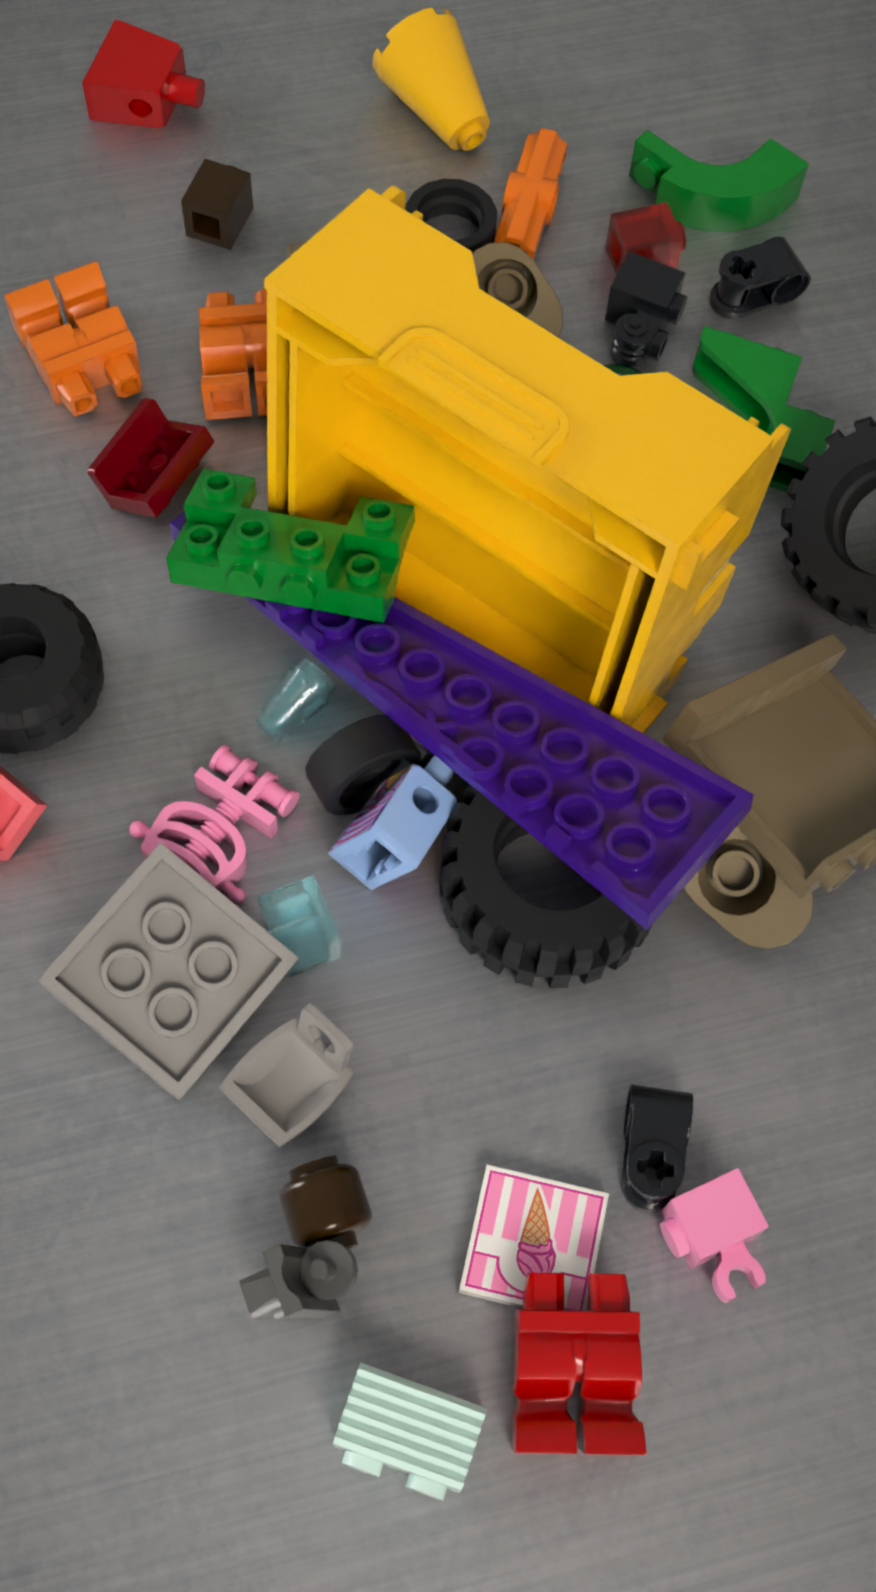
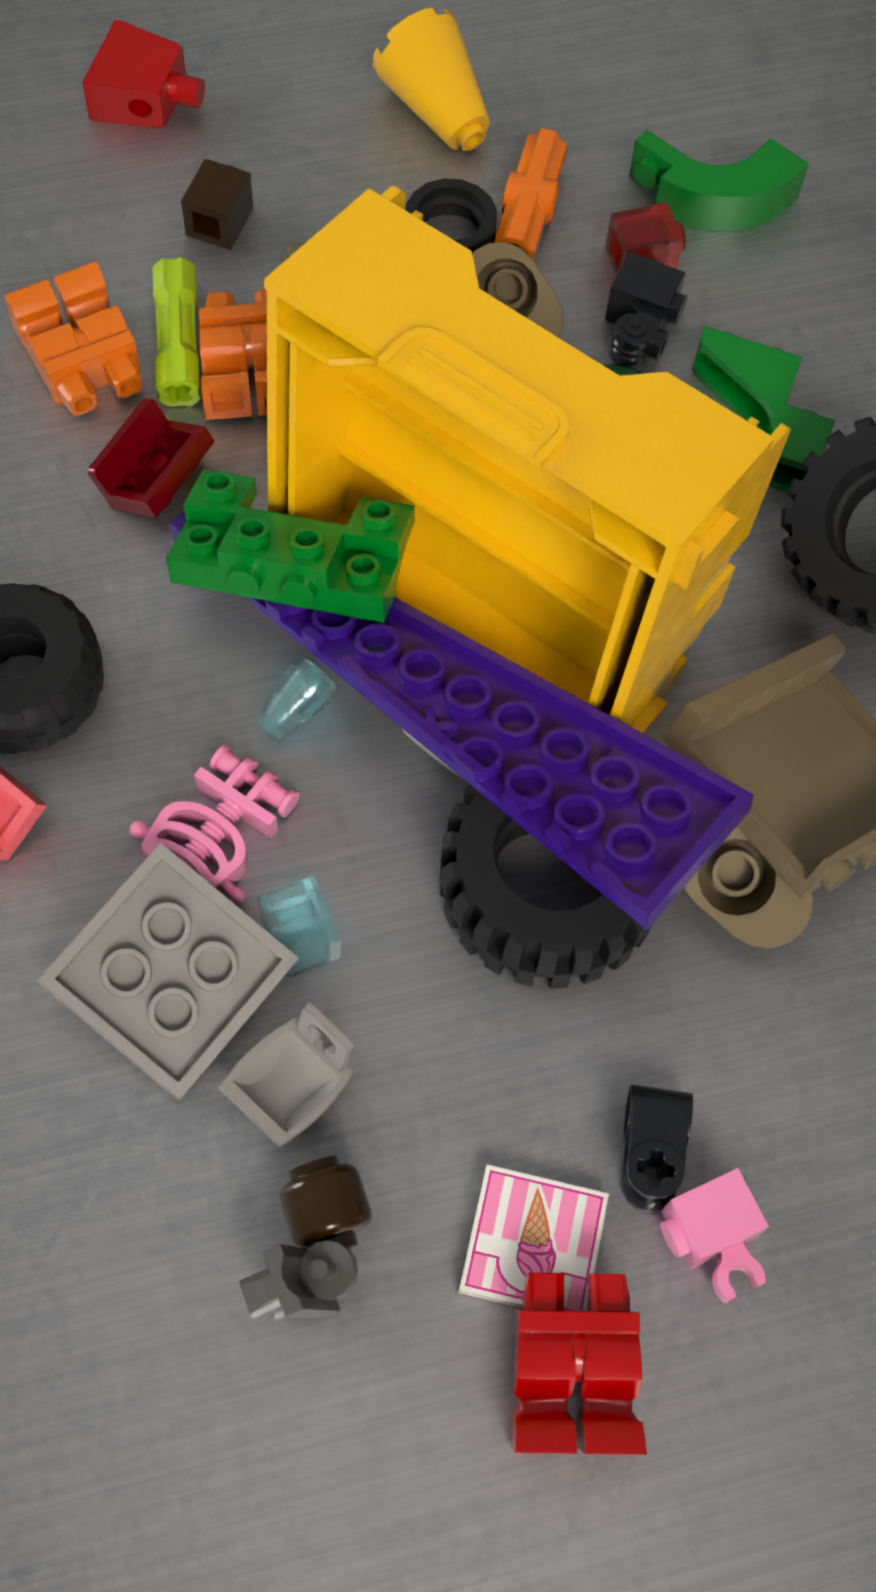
black tyre [305,715,421,815] -> none
light blue torso [327,754,457,890] -> none
light aqua brick [333,1362,487,1501] -> none
black piece [709,236,811,319] -> none
none -> lime axle [152,257,202,408]

